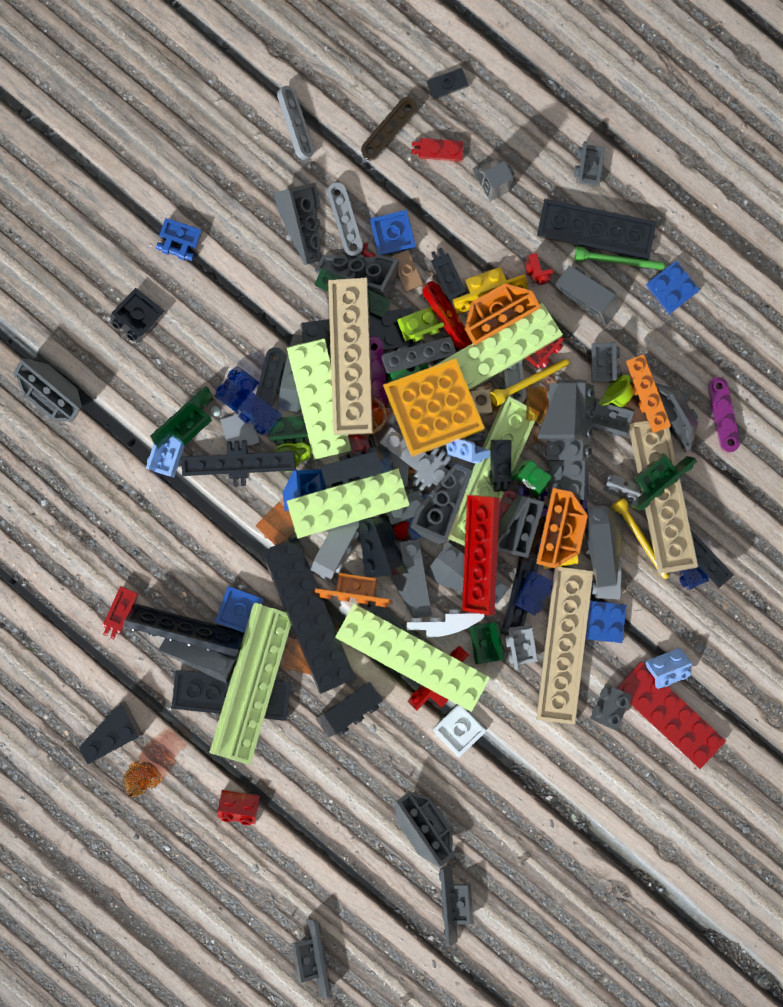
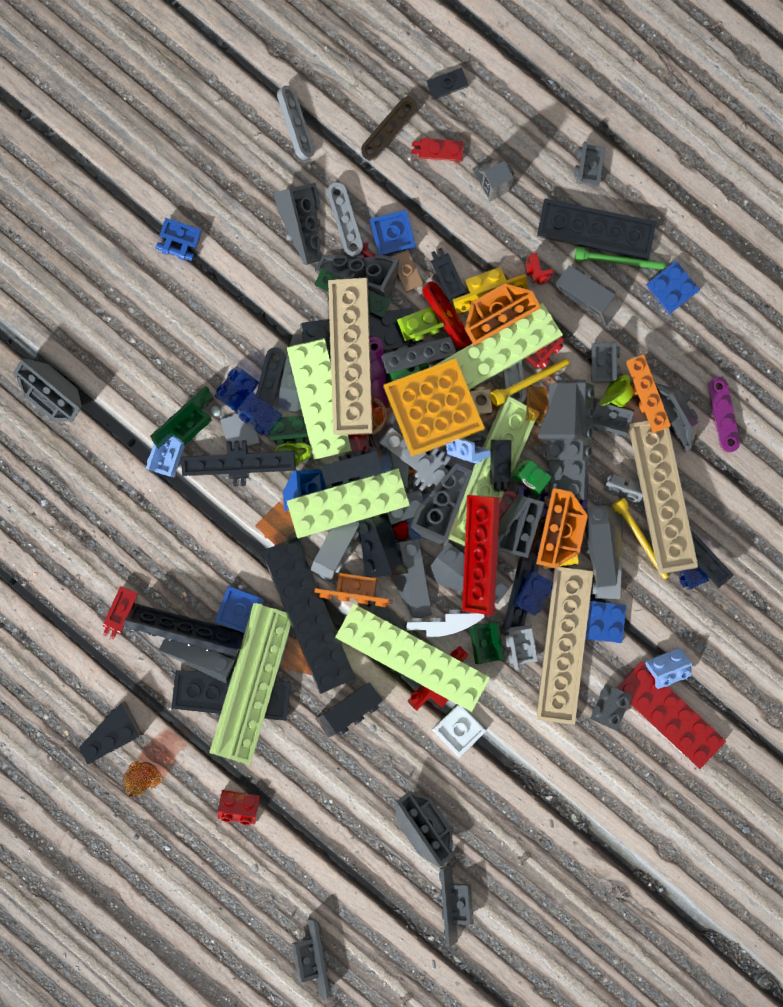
black plate [110,288,165,343] -> none
dark green bracket [630,453,697,510] -> none

